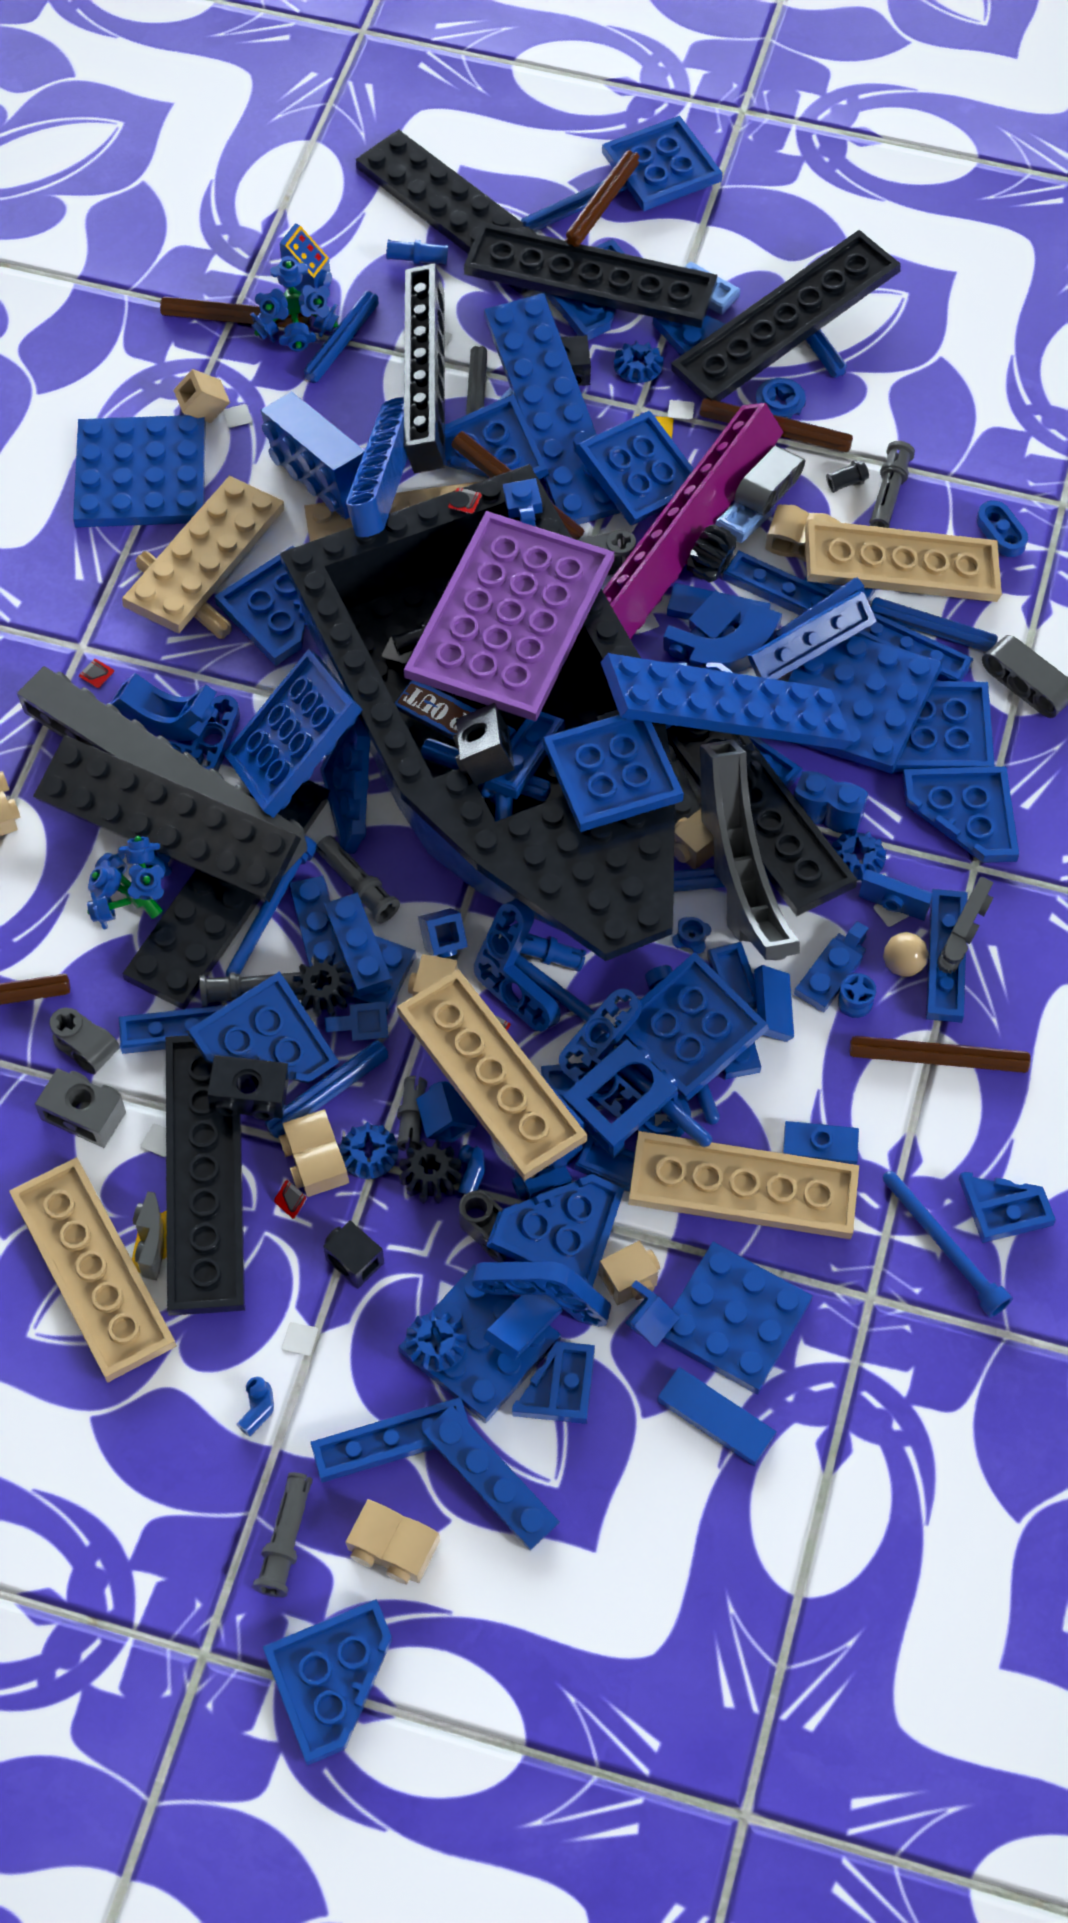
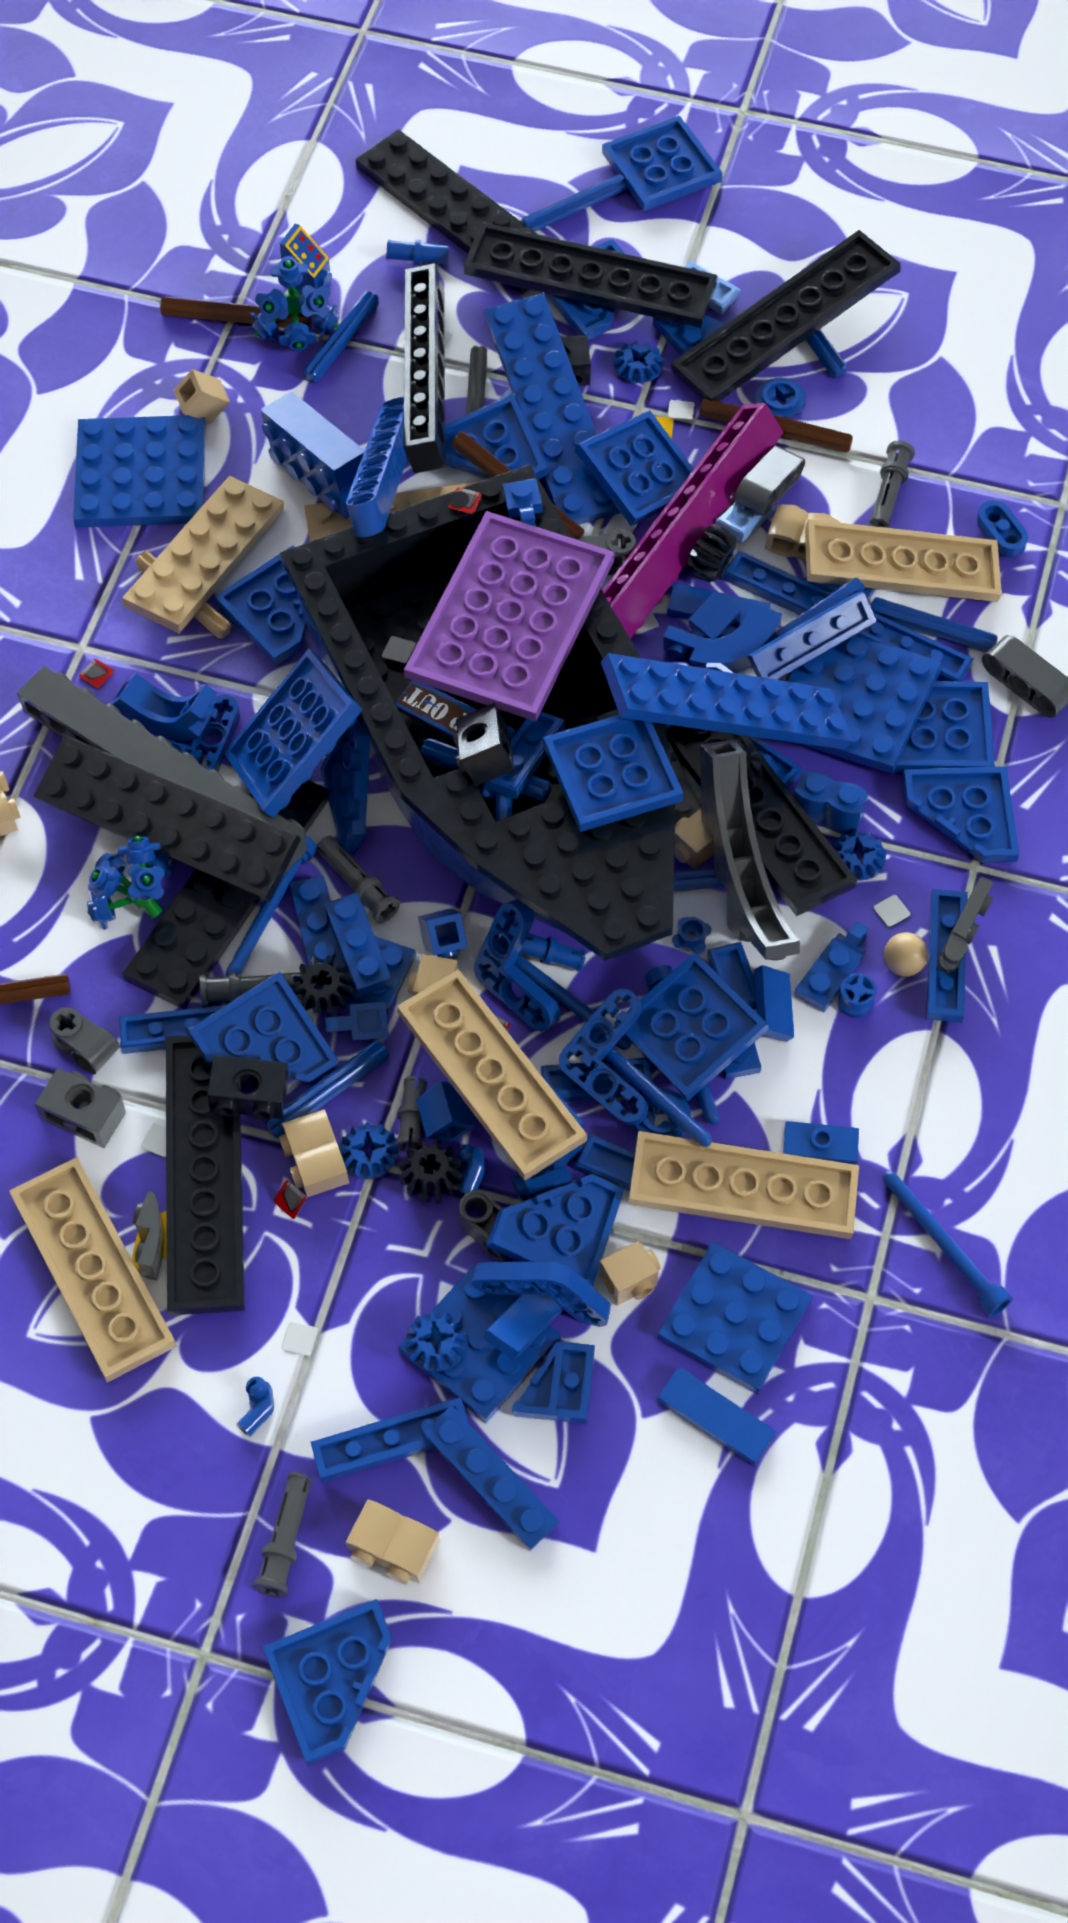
white sticker [223,404,252,428] -> none
black brick [323,1220,384,1289] -> none
black pin [392,622,427,656] -> none
blue panel [562,1039,678,1159] -> none
reddish brown axle [565,150,640,247] -> none
blue panel [625,1280,680,1347] -> none
black pin [826,460,869,493] -> none
reddish brown axle [849,1036,1031,1073] -> none
blue plate [858,870,933,921] -> none
blue wing [959,1172,1056,1243] -> none

